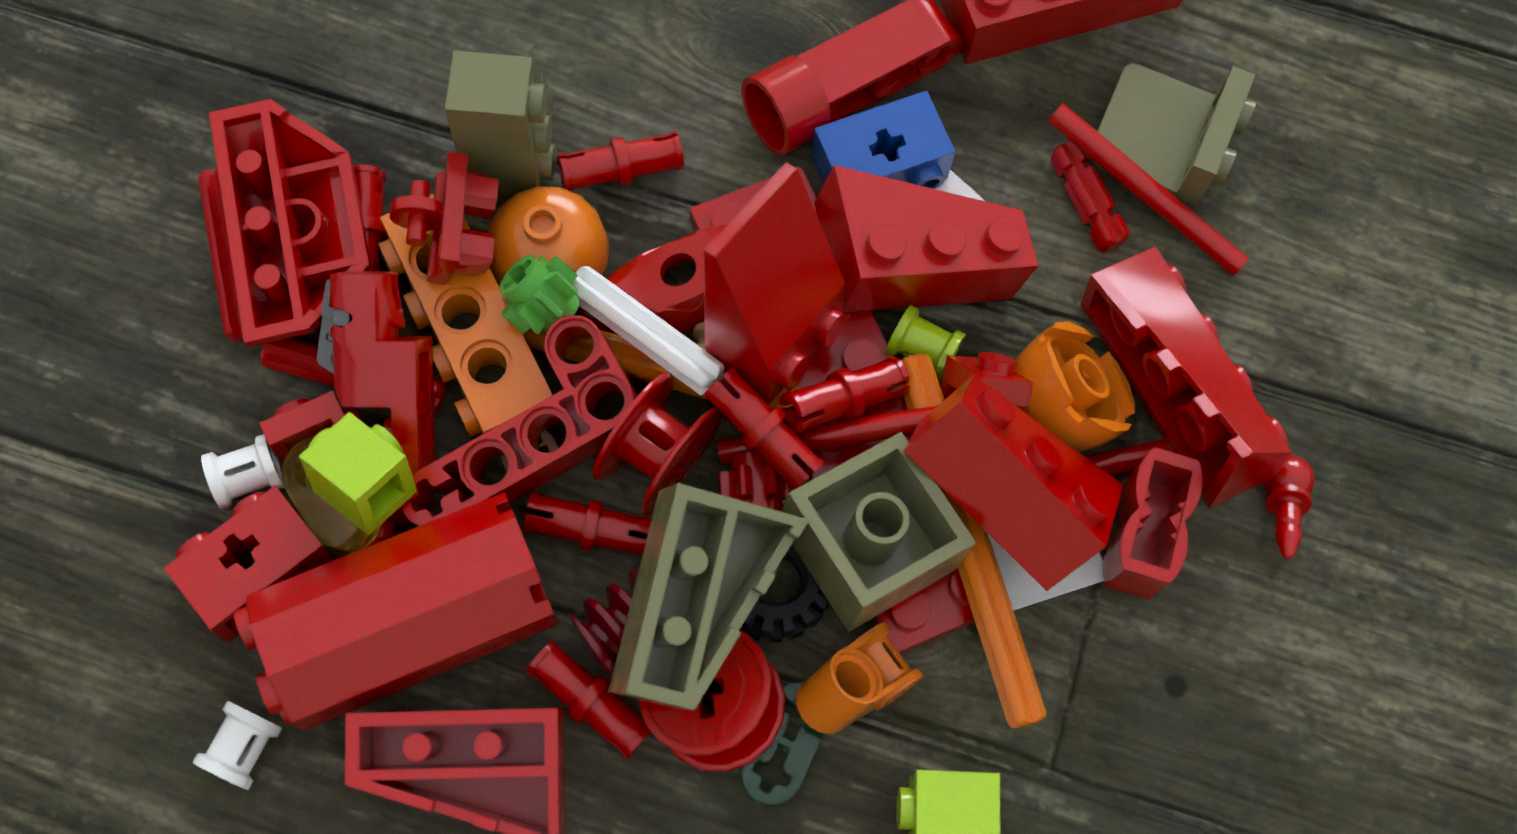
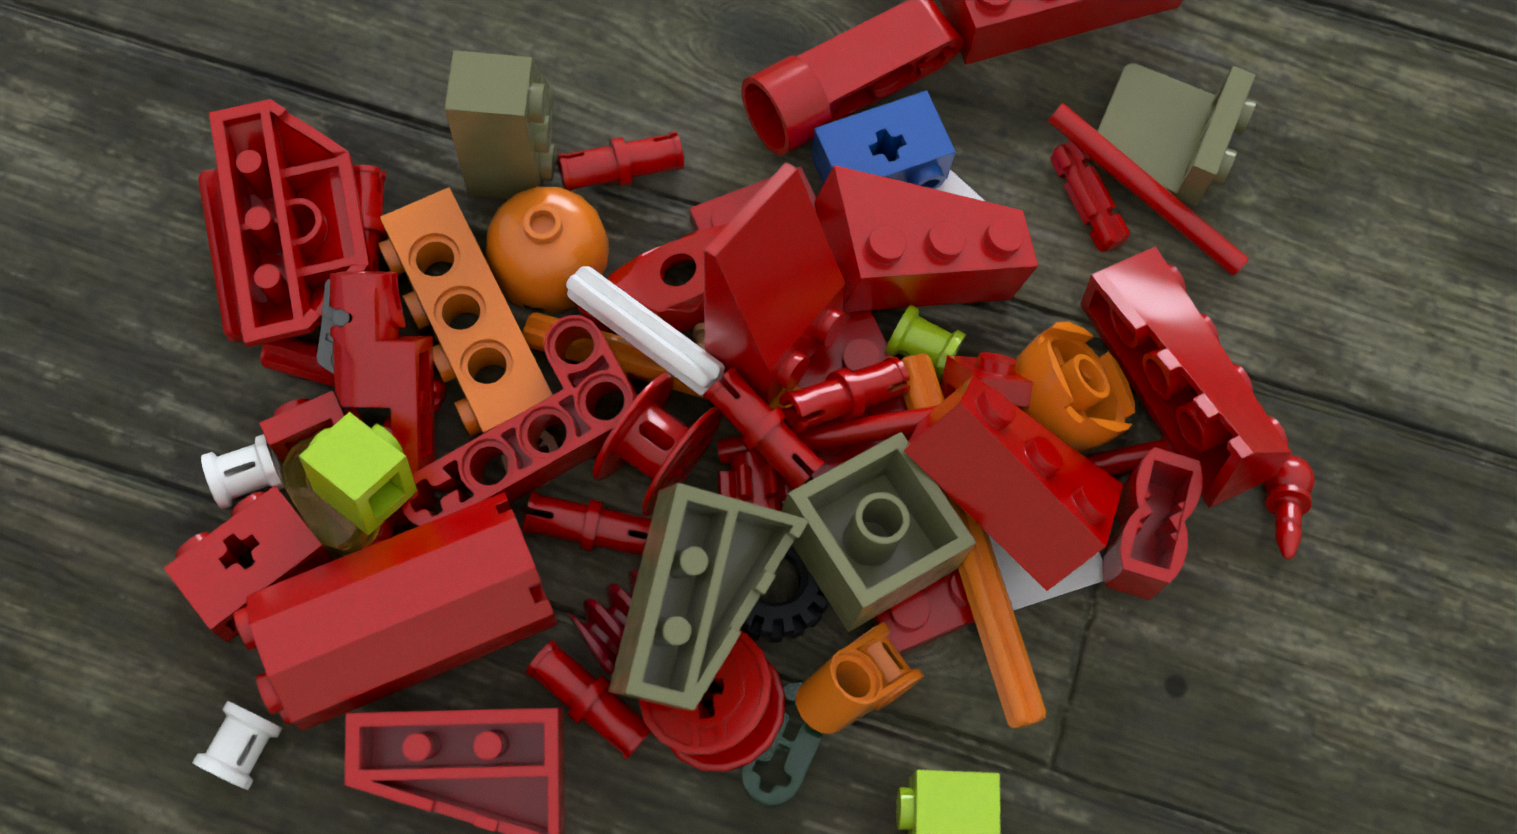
red hips [390,151,499,285] -> none
bright green gear [499,255,580,334] -> none

